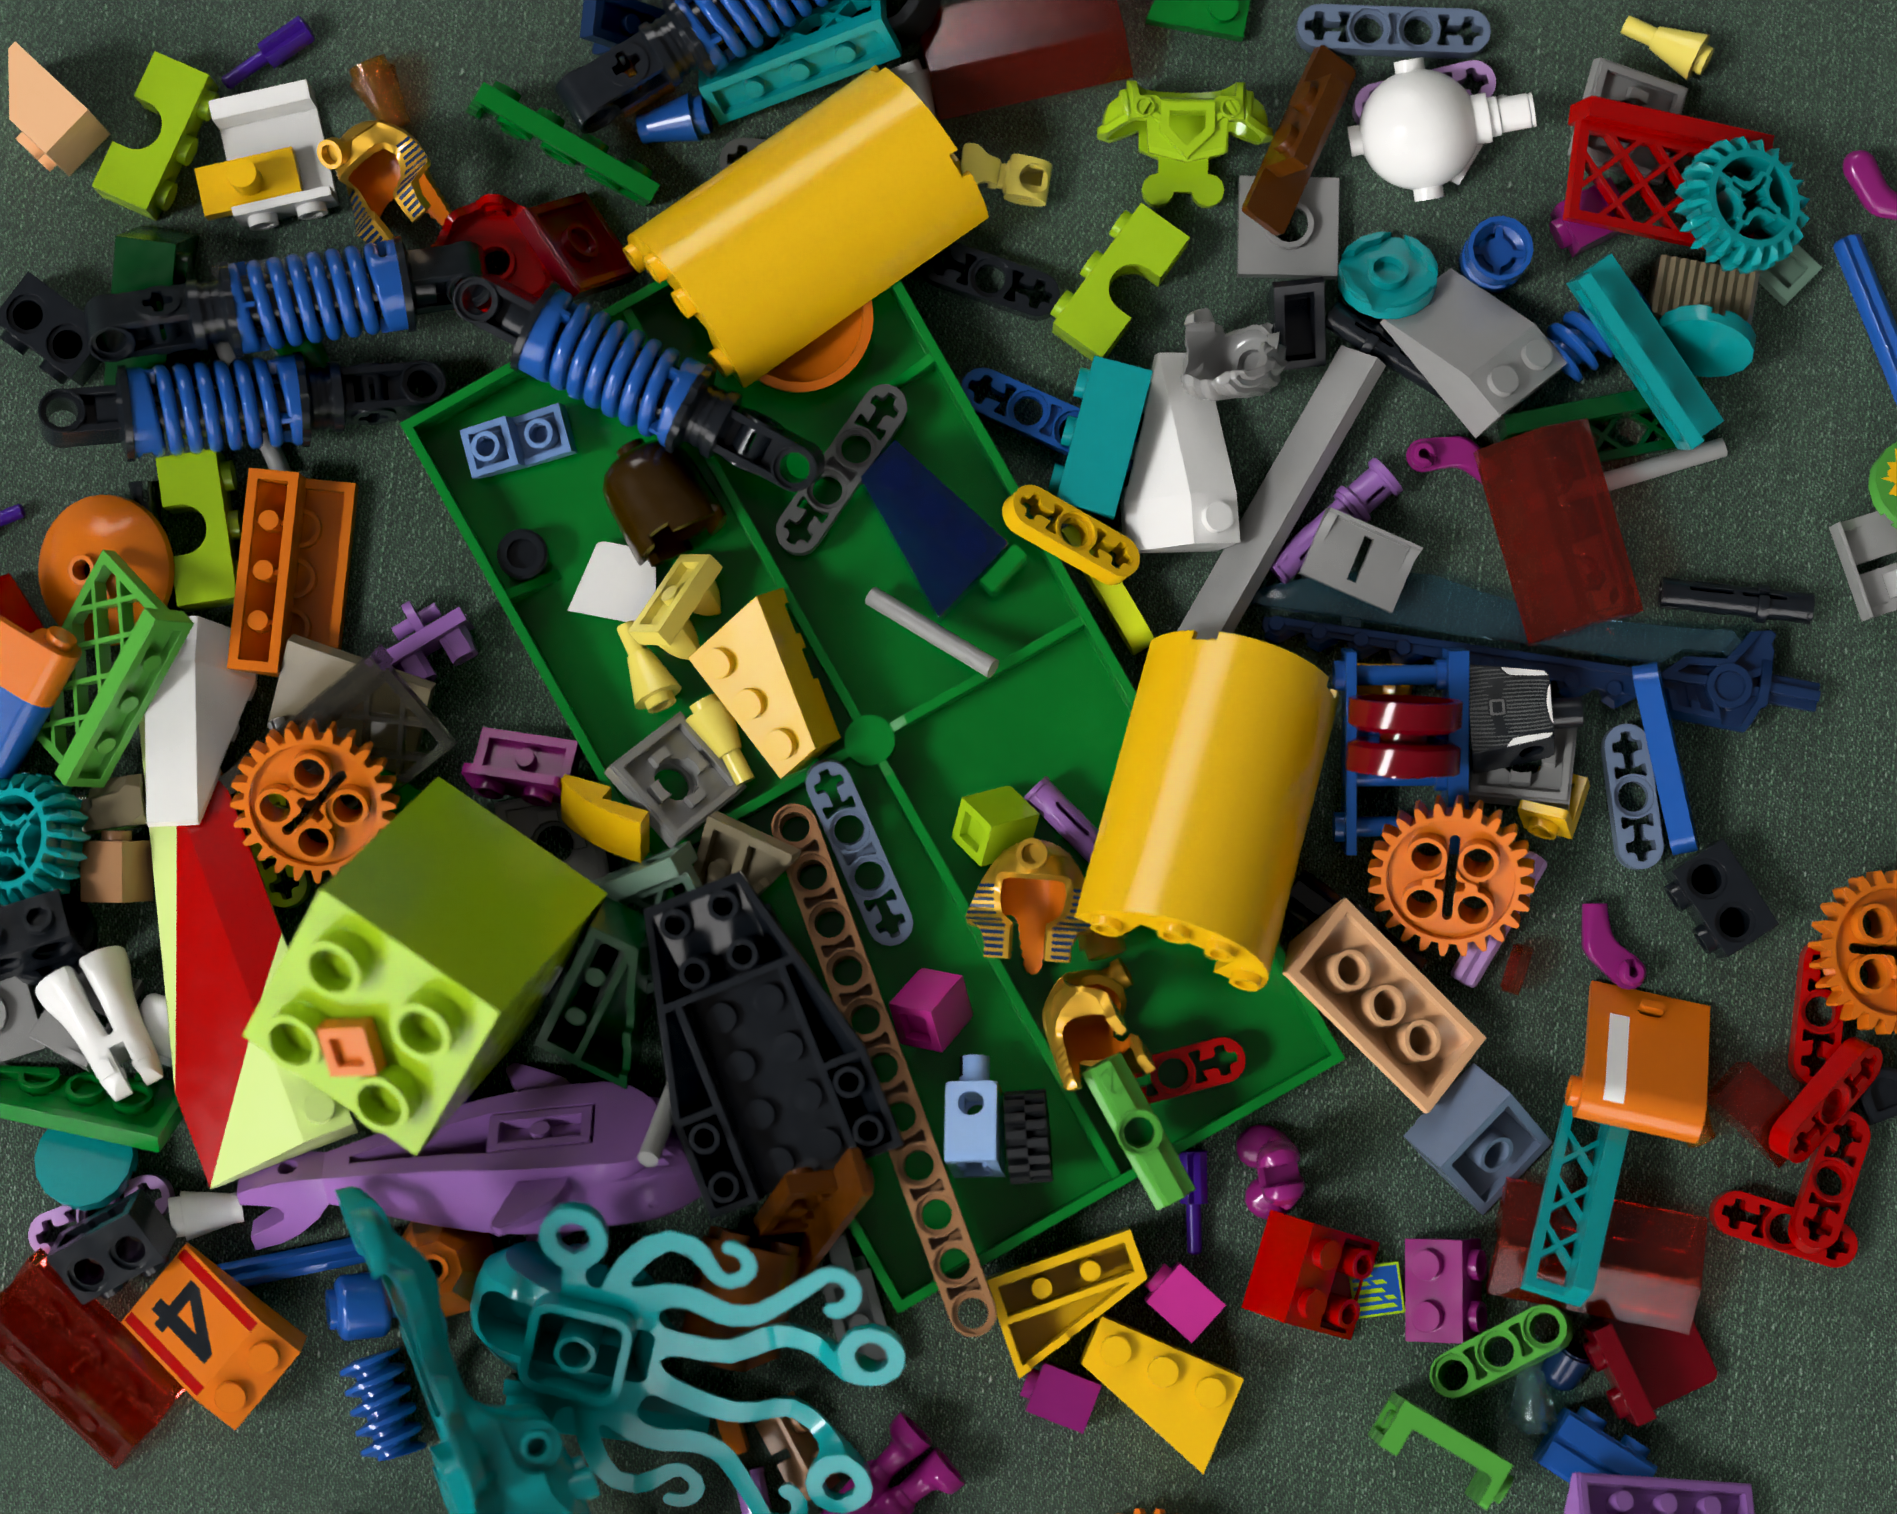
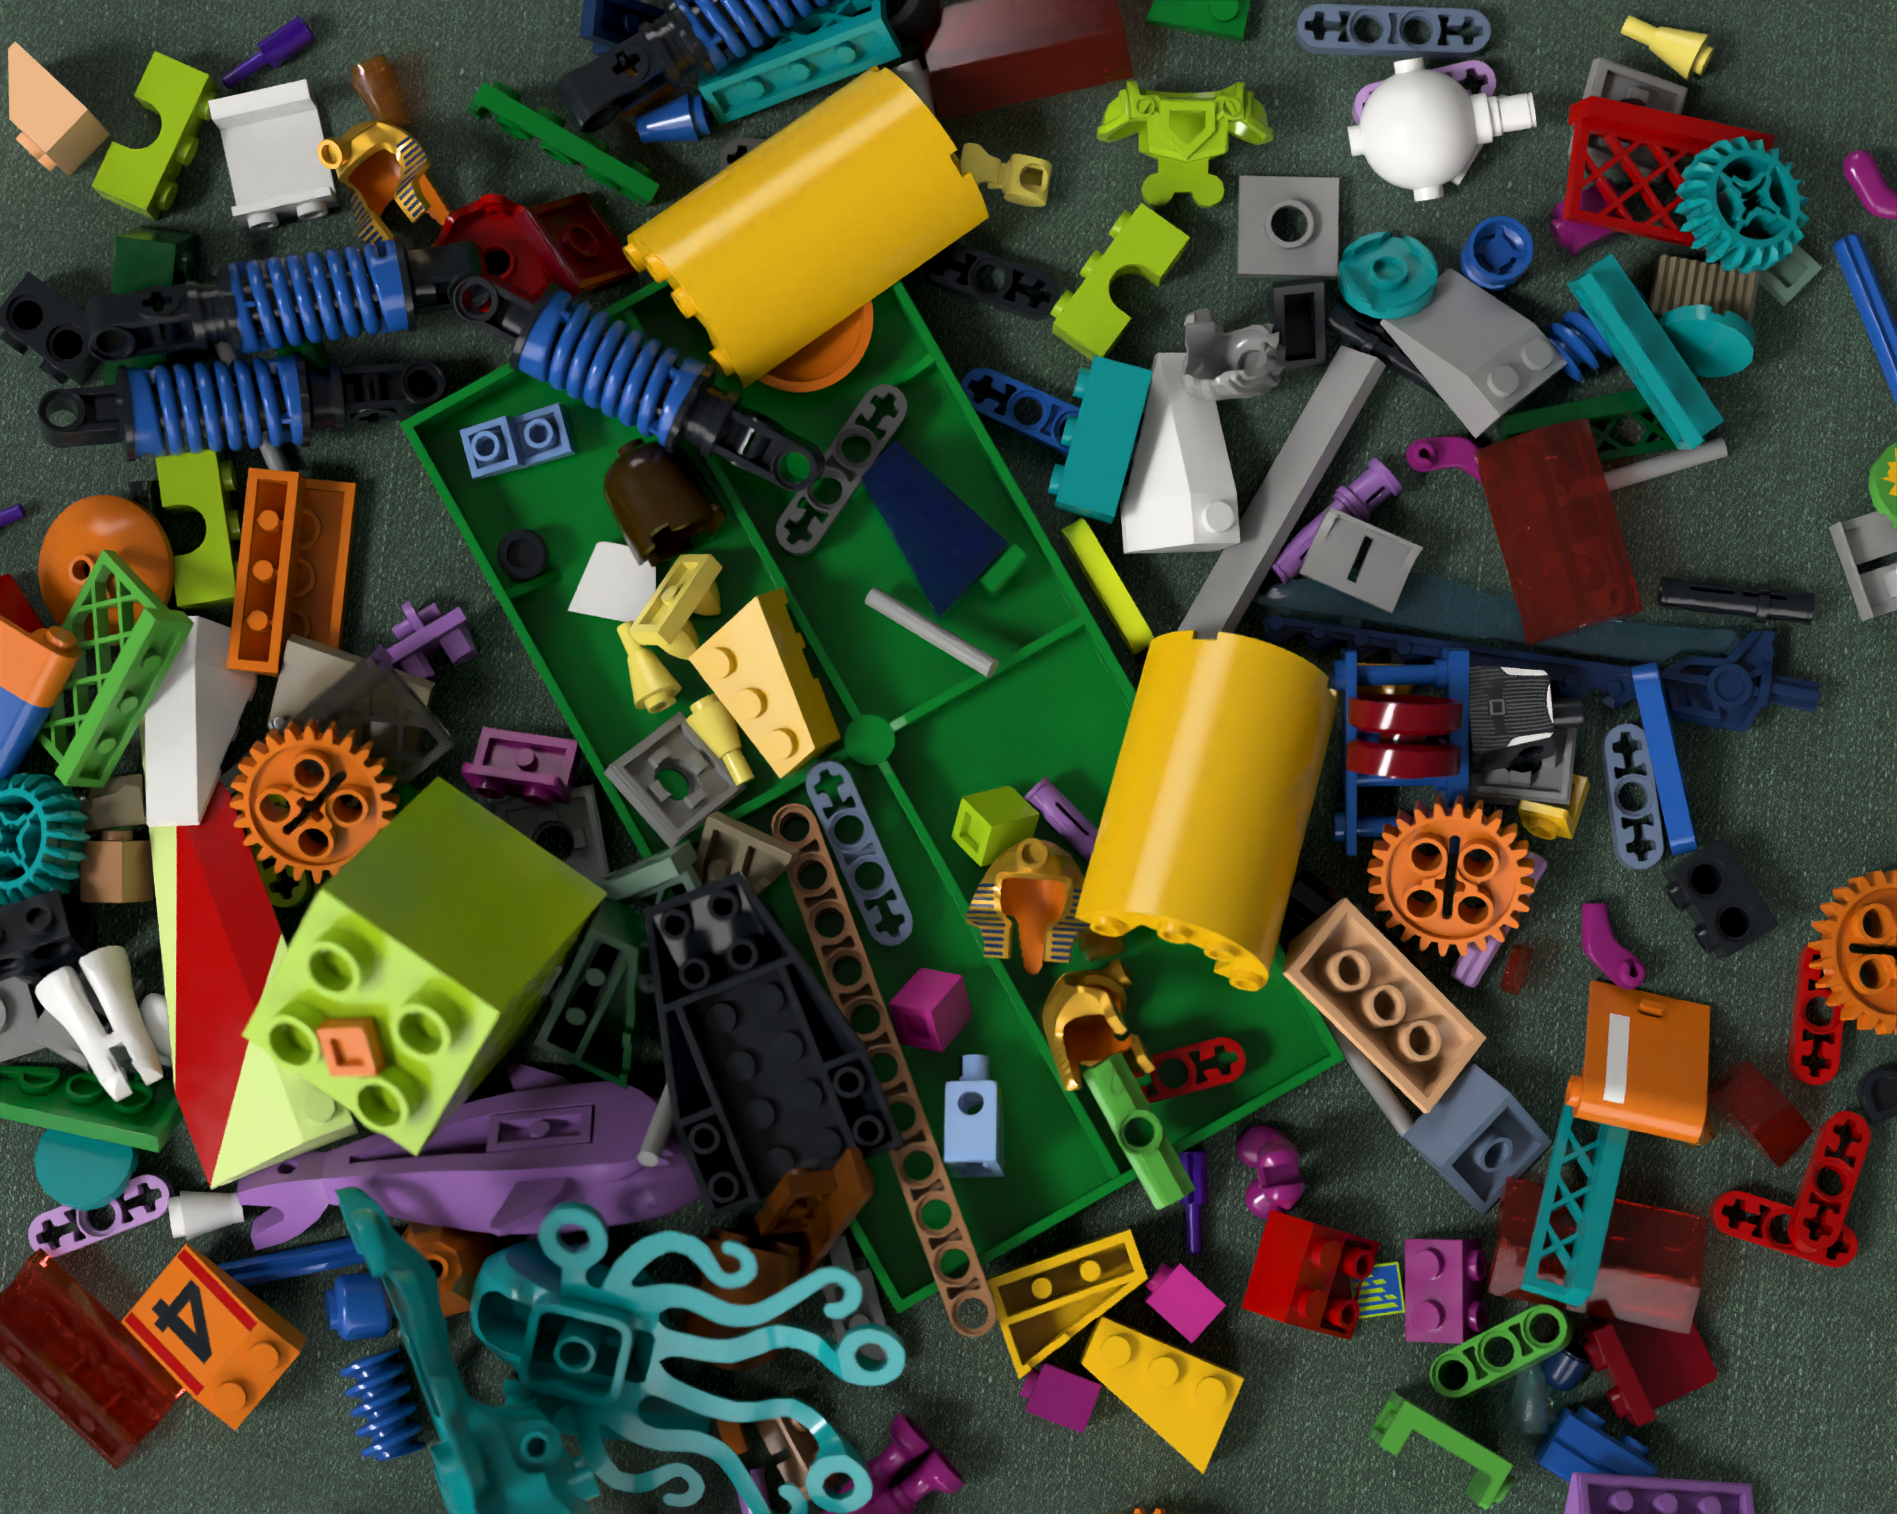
black brick [46,1188,177,1305] -> none
yellow tile [194,146,304,221] -> none
yellow slope [561,774,650,863] -> none
yellow beam [1002,485,1140,585] -> none
black tyre [1004,1088,1053,1184] -> none
reddish brown bracket [1242,45,1356,236] -> none
red beam [1769,1037,1883,1163] -> none
none -> light grey bar [1316,1007,1415,1138]

